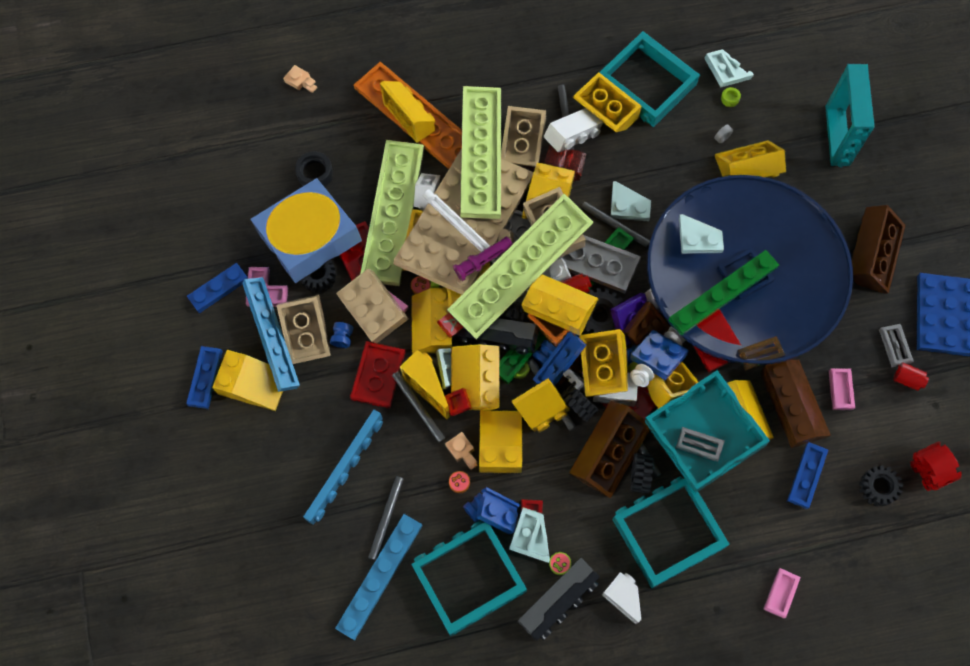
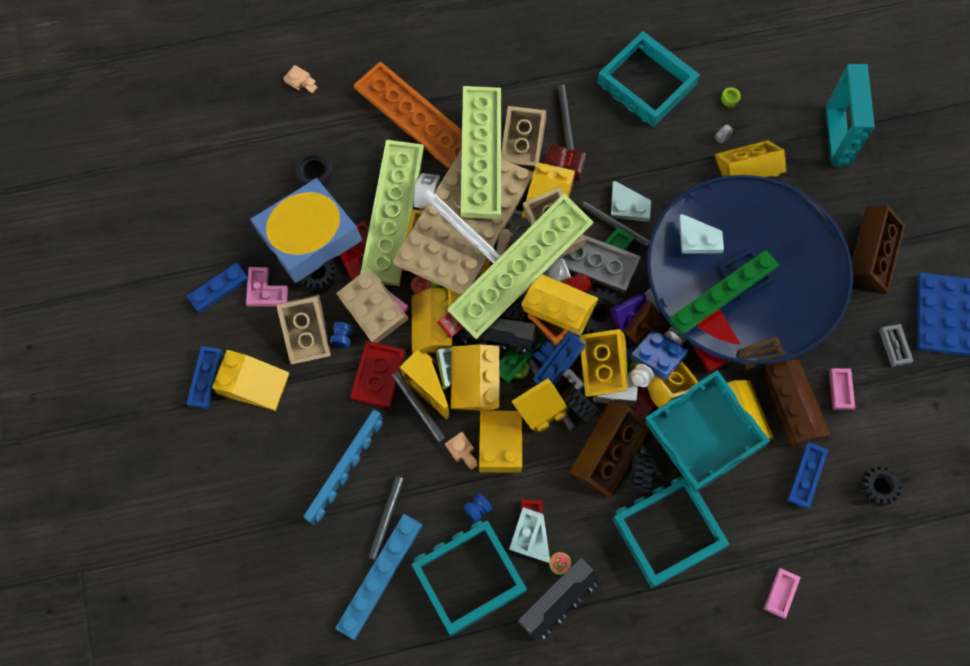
dark azure plate [242,277,300,392] -> none
yellow slope [380,81,435,143] -> none
red tile [445,388,472,416] -> none
tile [449,471,470,493] -> none
magenta pin [453,236,513,282] -> none
blue plate [476,487,520,534] -> none
white brick [544,108,603,152] -> none
yellow slope [573,72,642,132] -> none
white slope [602,572,641,624] -> none
light grey tile [676,427,724,462] -> none
light aqua wing [704,49,754,87] -> none
red brick [893,362,929,391] -> none
red brick [910,441,962,491] -> none

